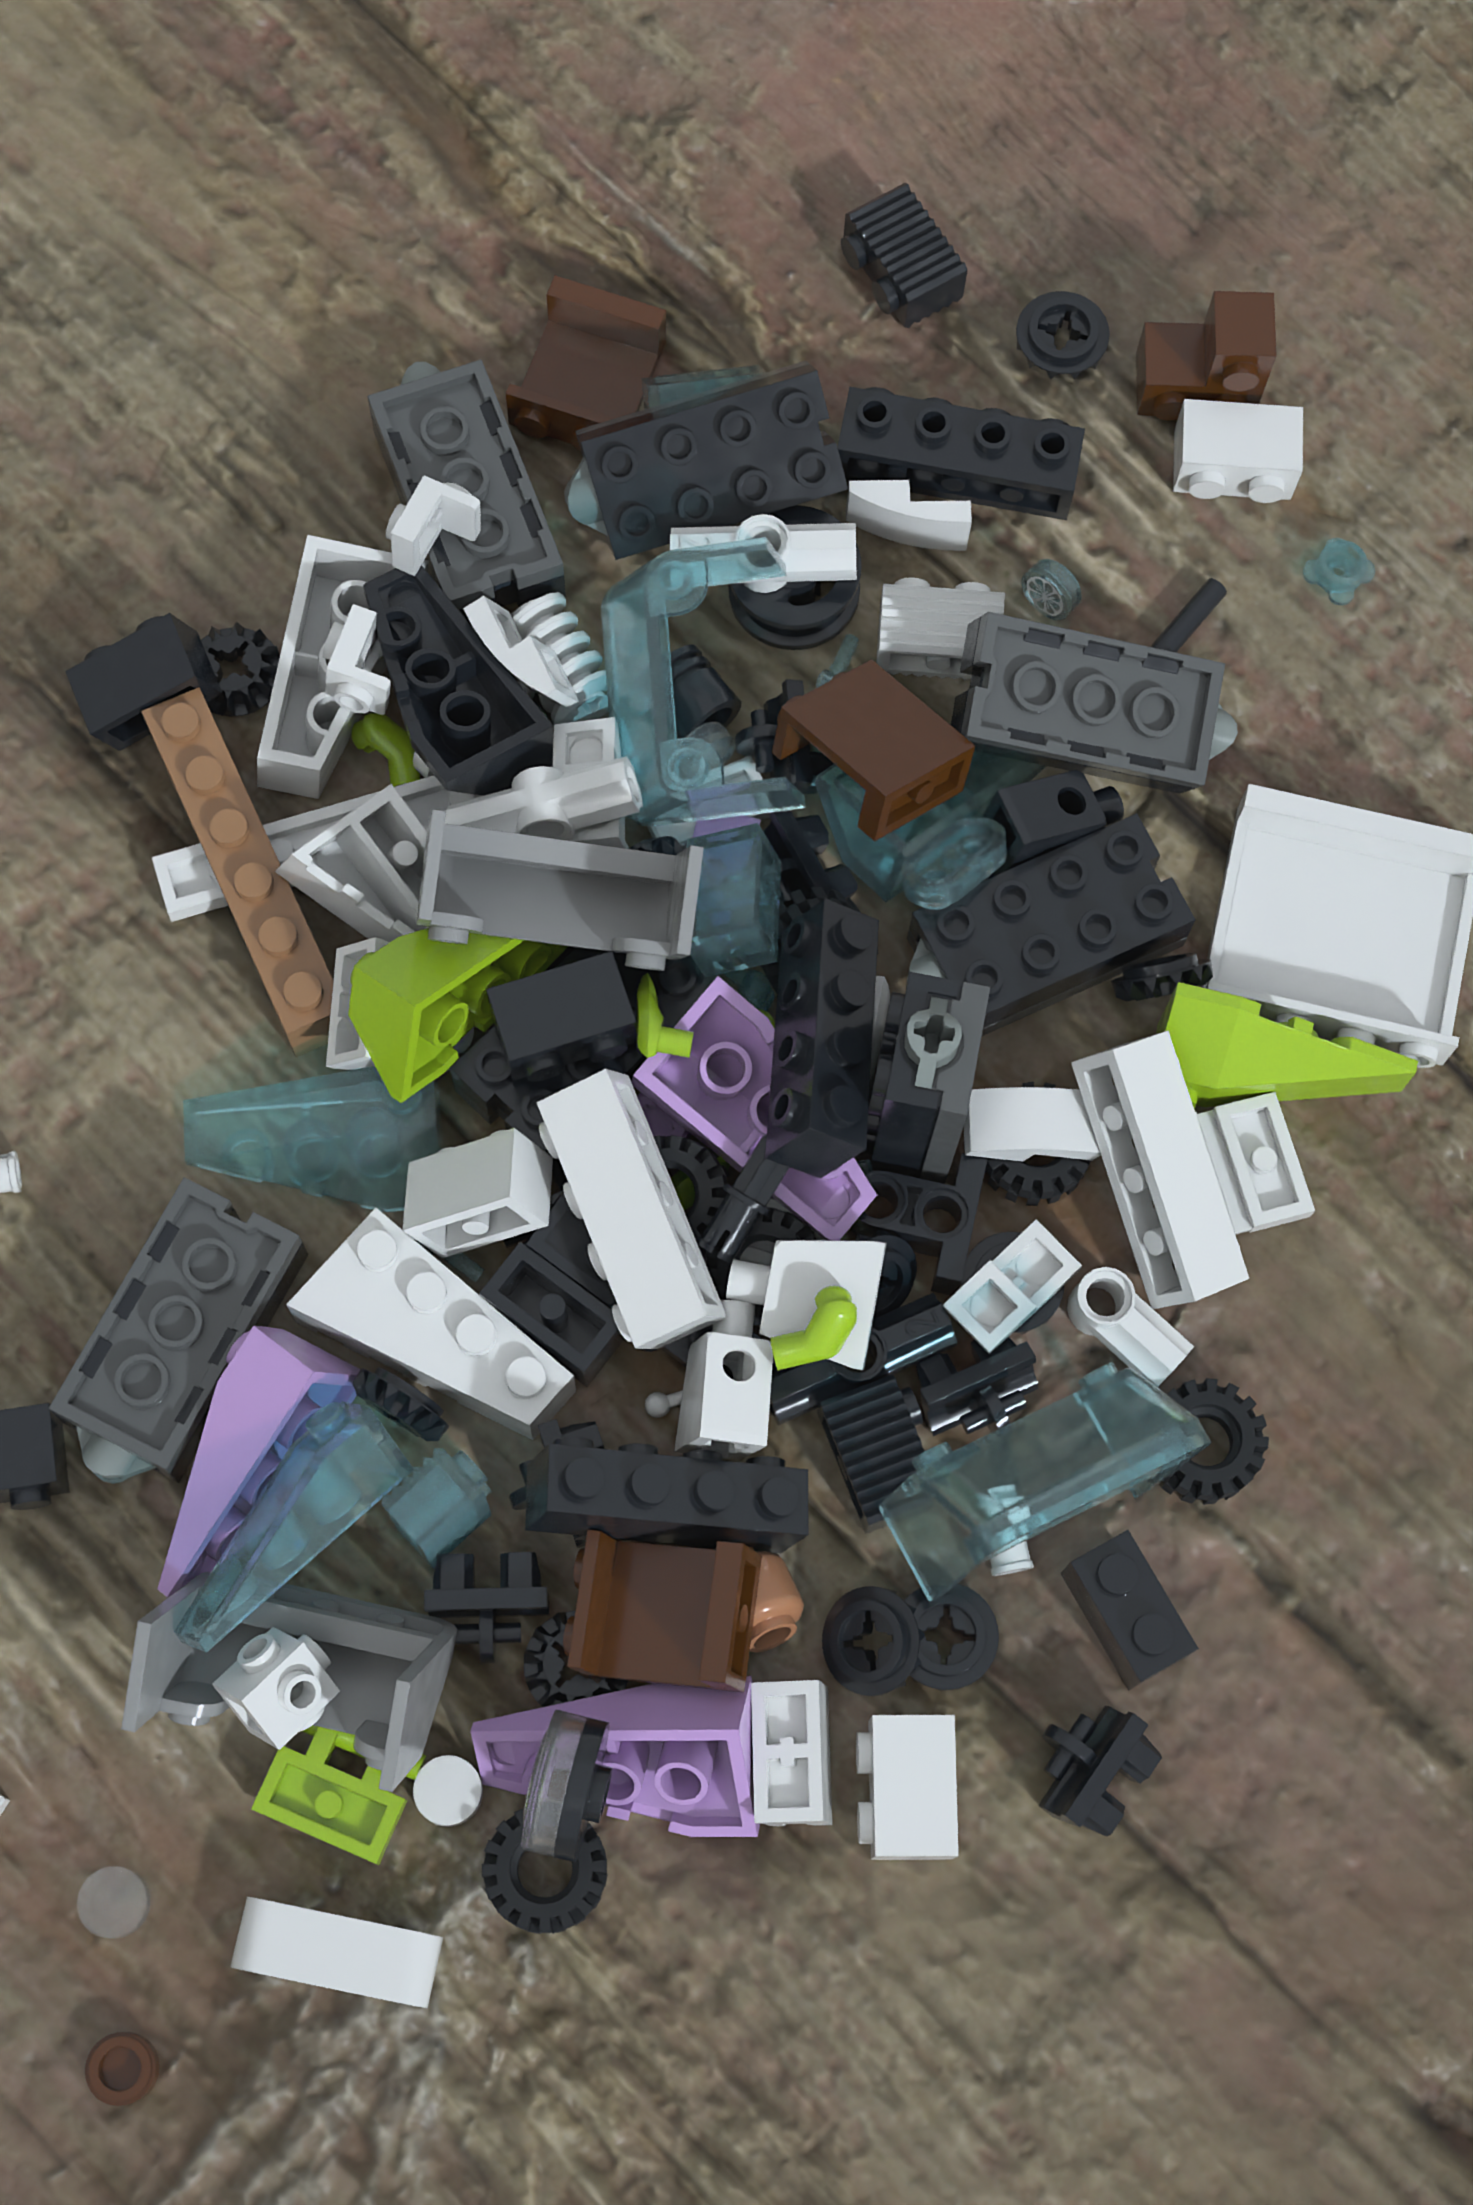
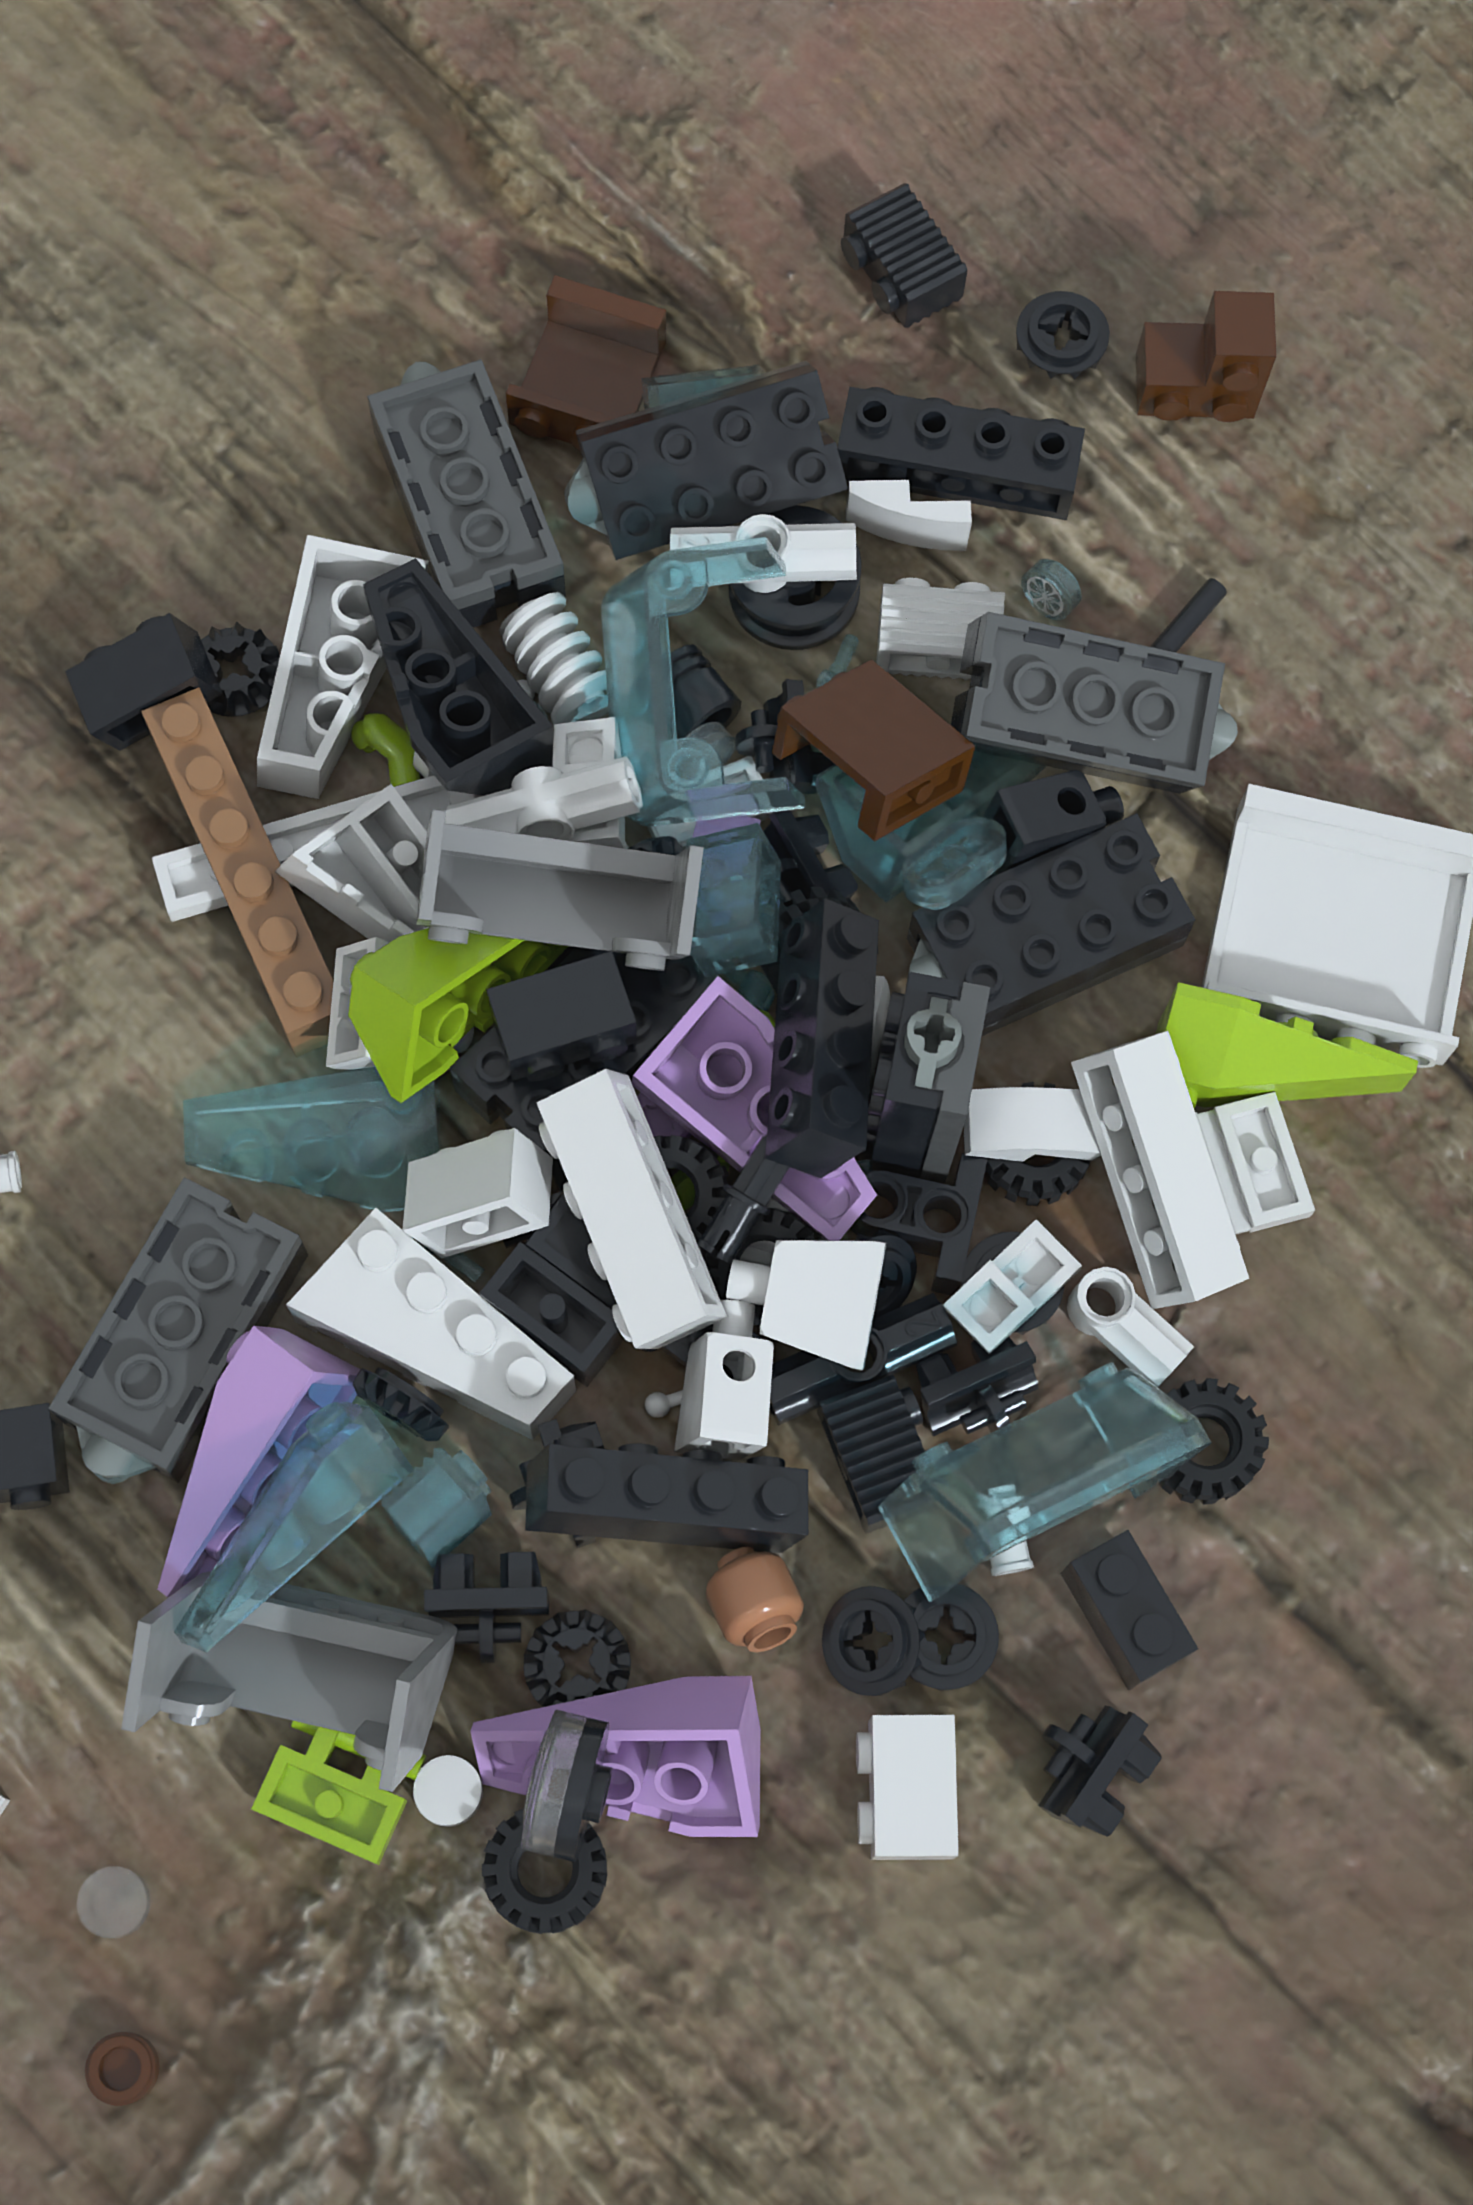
white brick [212,1627,340,1750] -> none
white beam [230,1897,443,2008] -> none
white bracket [323,604,391,715] -> none
white bracket [386,475,481,576] -> none
white slope [463,596,579,709] -> none
reddish brown panel [563,1530,762,1693] -> none
lime bar [636,973,694,1058] -> none
white hinge [751,1680,832,1826] -> none
lime arm [770,1285,857,1370] -> none
black gear [1111,953,1213,1002] -> none
white brick [1173,399,1303,503] -> none
clear light blue plate [1303,538,1375,605] -> none

